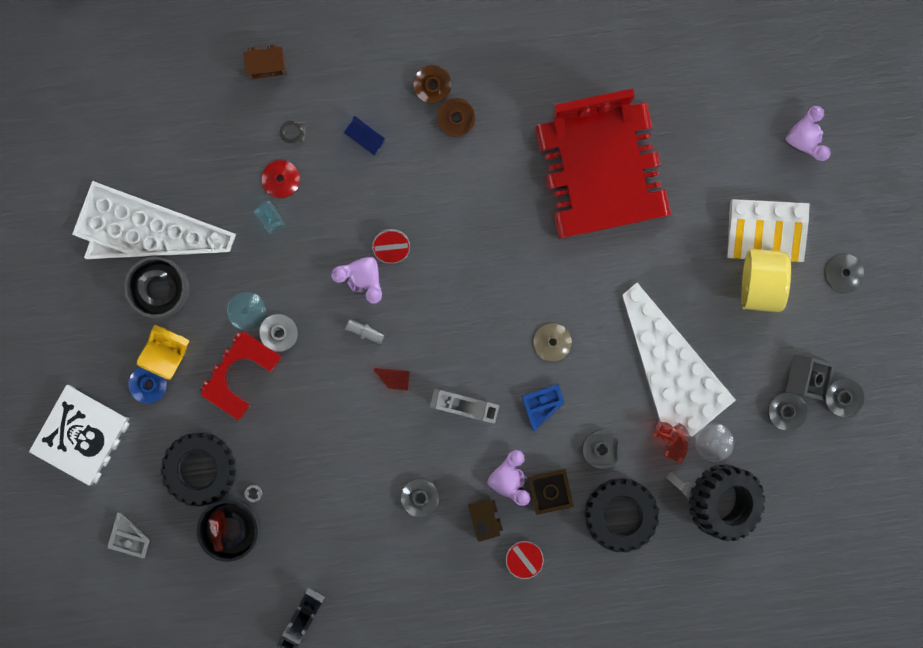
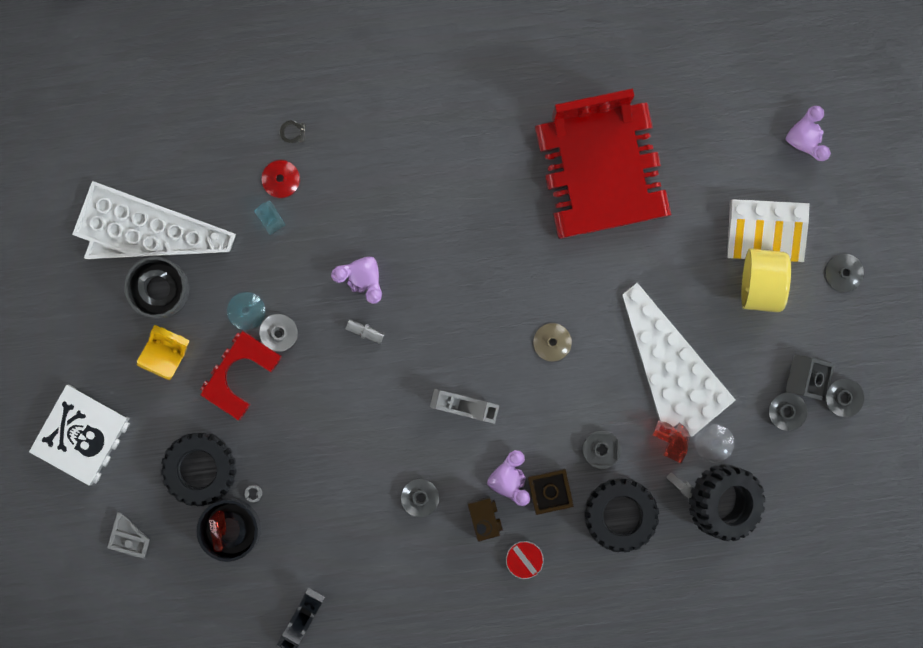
blue dish [129,367,167,403] -> none
reddish brown brick [243,44,288,80] -> none
clear blue panel [344,116,386,156] -> none
red piece [372,229,410,264] -> none
clear red tile [374,368,410,390] -> none
reddish brown dish [413,65,452,104] -> none
reddish brown plate [437,98,475,137] -> none
blue wing [522,384,564,431] -> none

